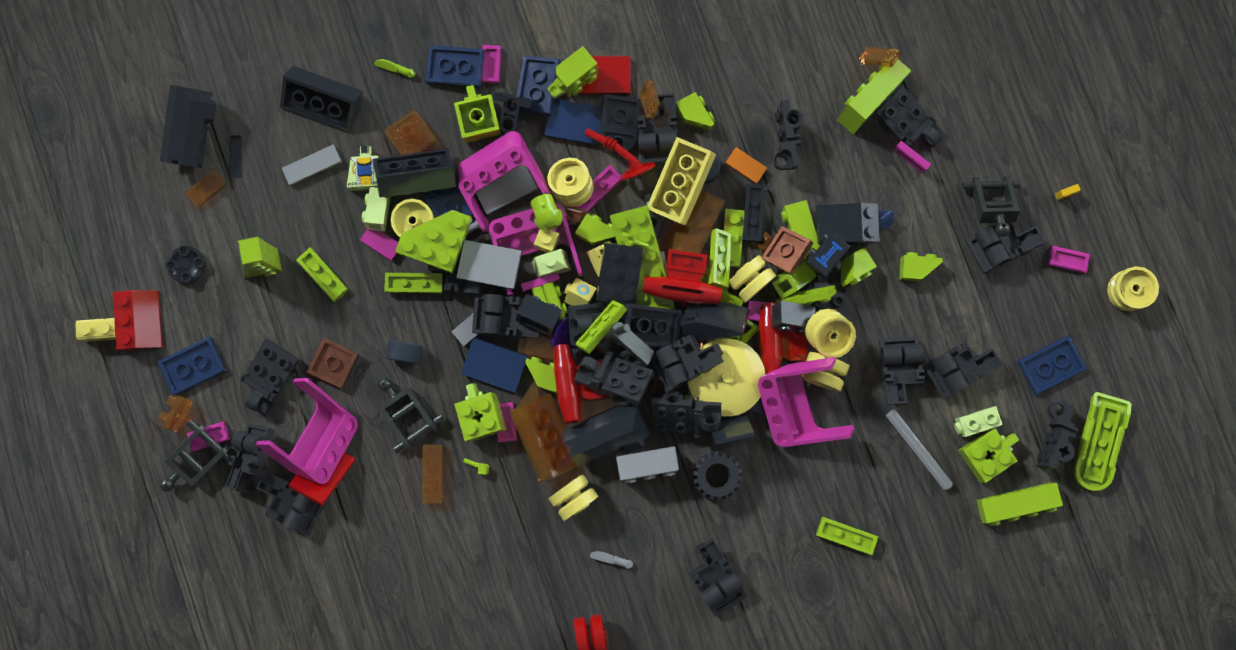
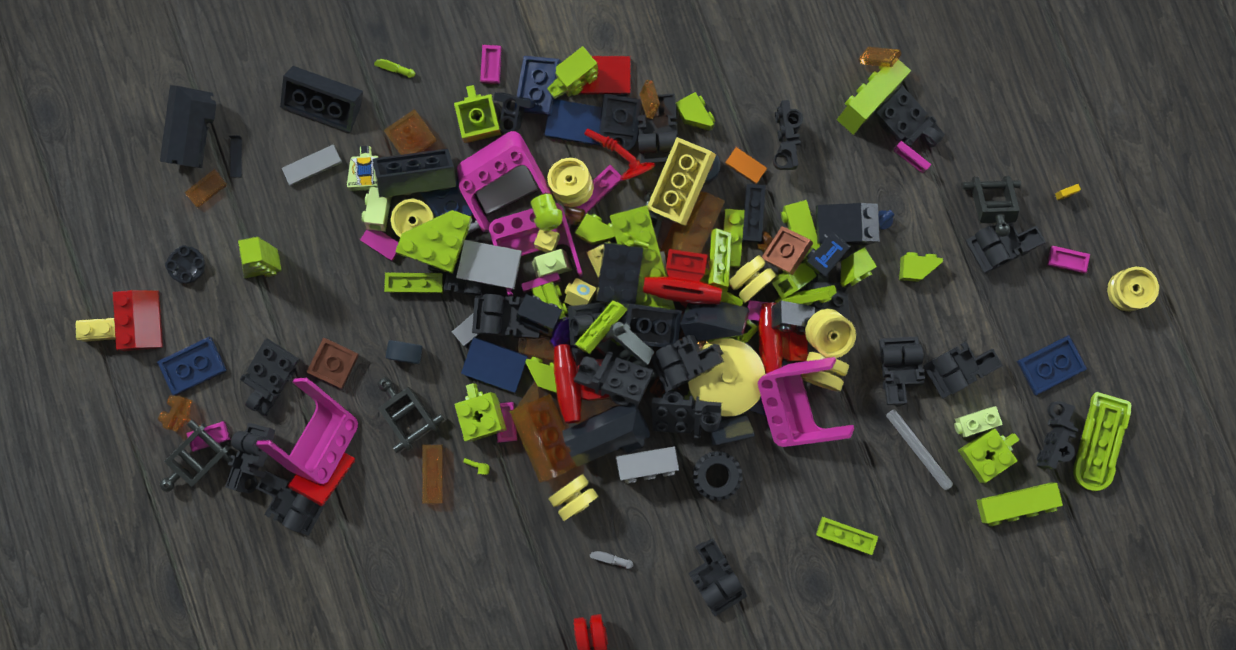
lime tile [296,247,349,302] -> none
dark blue tile [425,45,486,88] -> none

